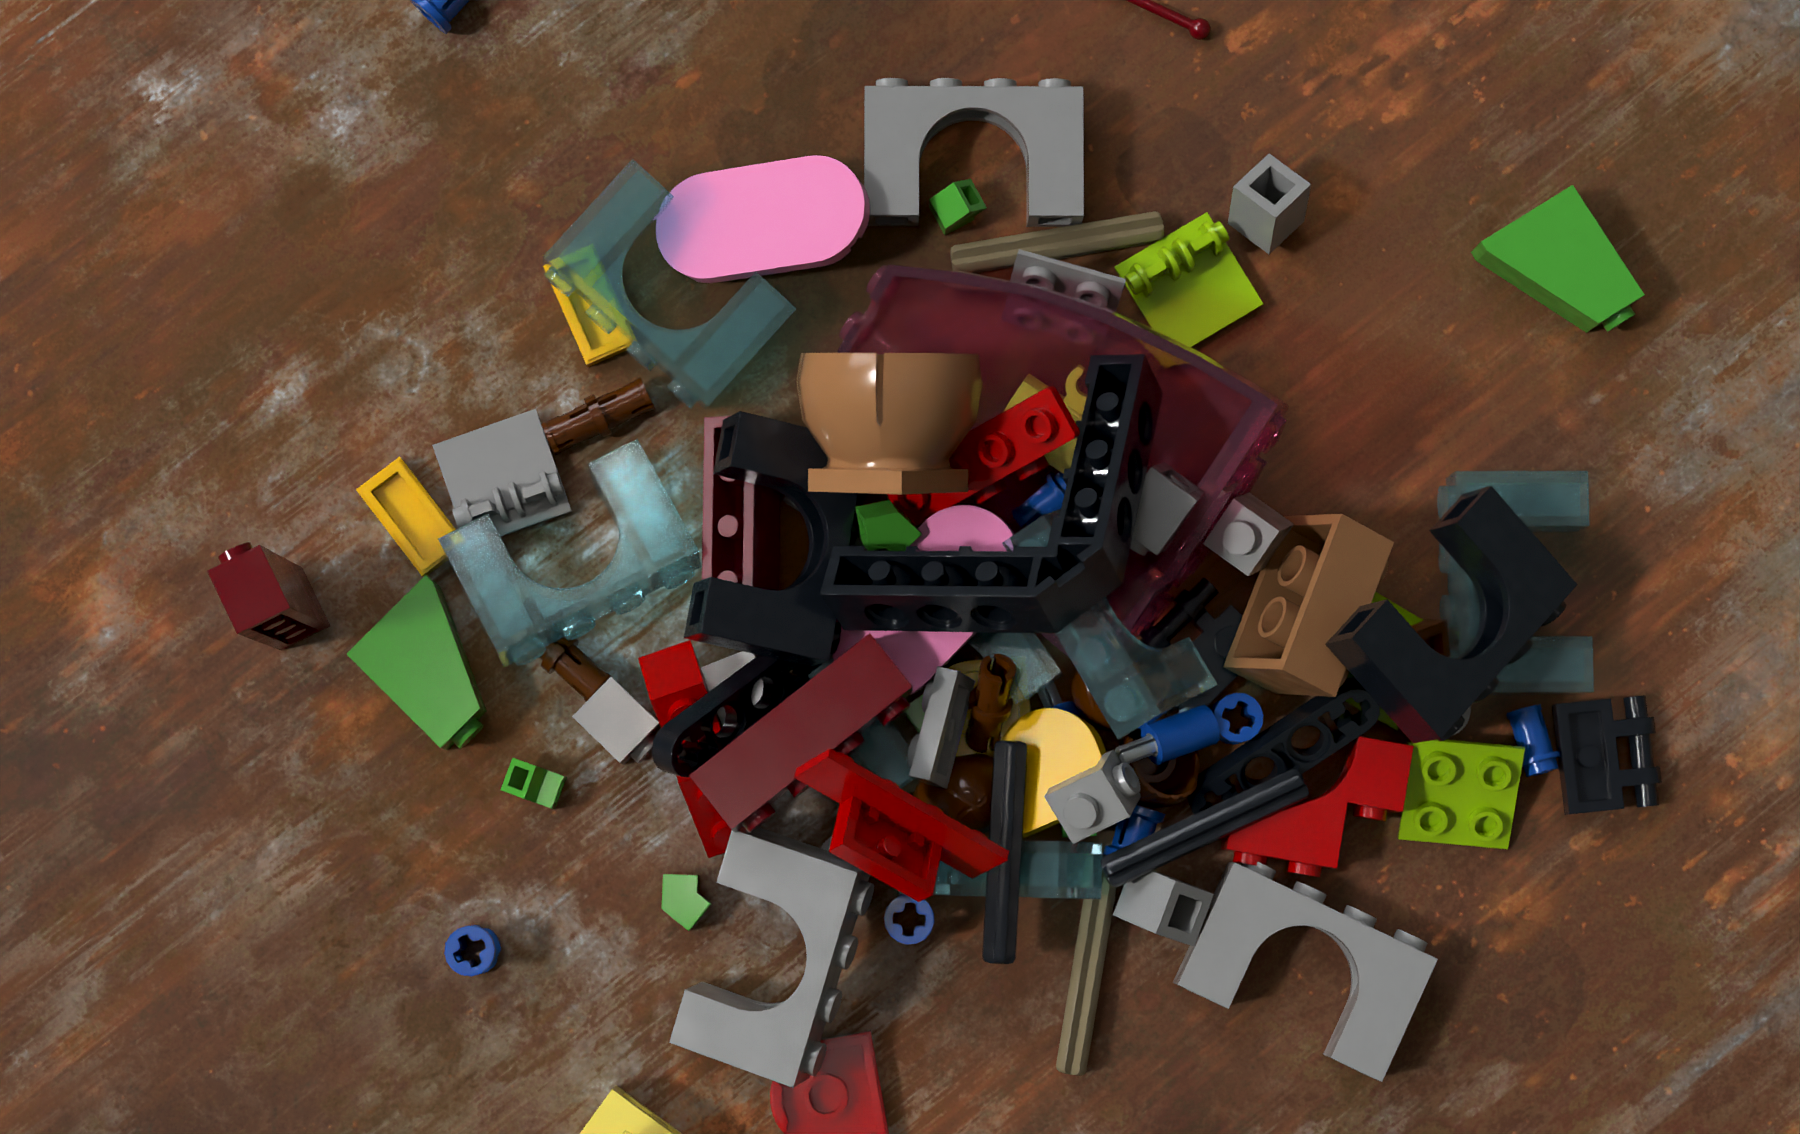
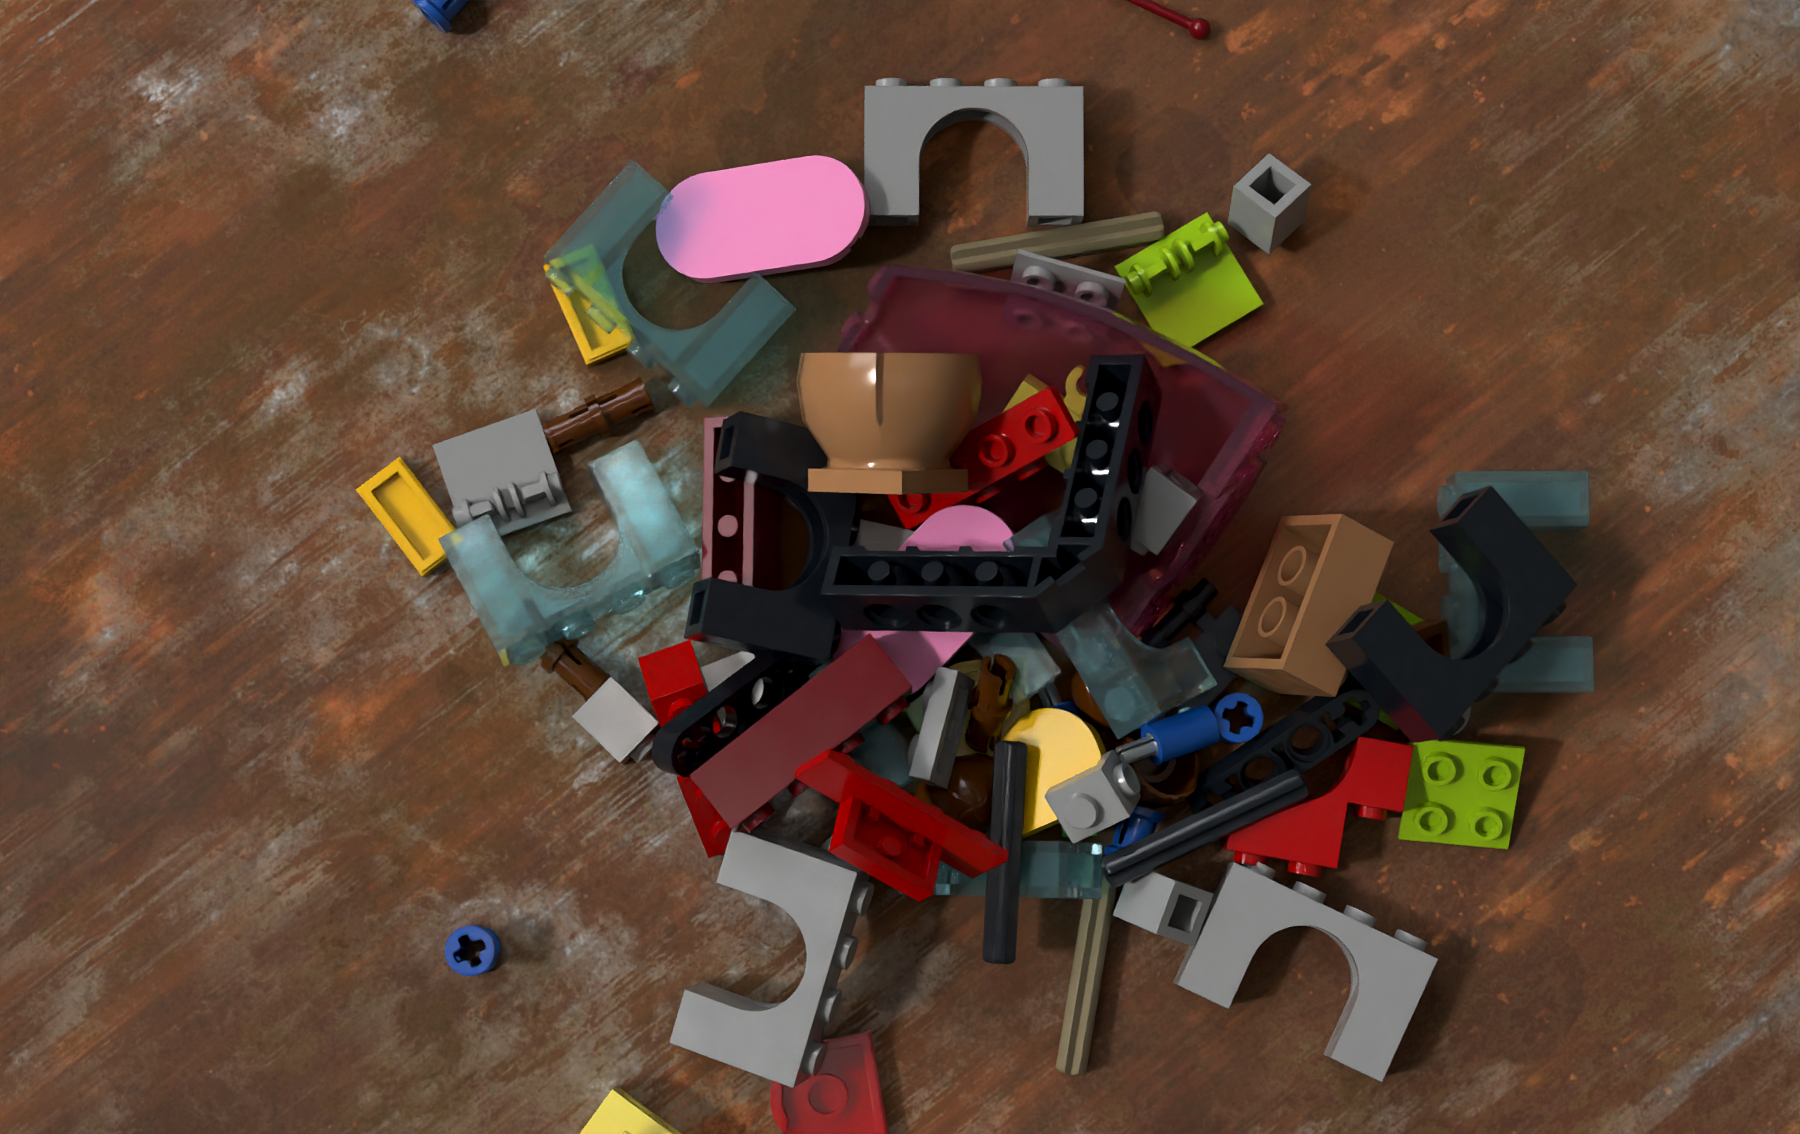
dark red brick [207,542,330,650] -> none
bright green slope [347,575,487,750] -> none
bright green piece [501,757,567,809] -> none
bright green piece [661,874,712,931] -> none
bright green piece [856,500,922,551] -> none
blue bush [884,894,934,945] -> none
bright green piece [929,179,987,235] -> none
blue pin [1011,471,1066,538] -> none
light grey brick [1203,492,1294,576] -> none
bright green slope [1471,185,1645,333] -> none
blue pin [1506,704,1561,778] -> none
black plate [1551,695,1662,815] -> none

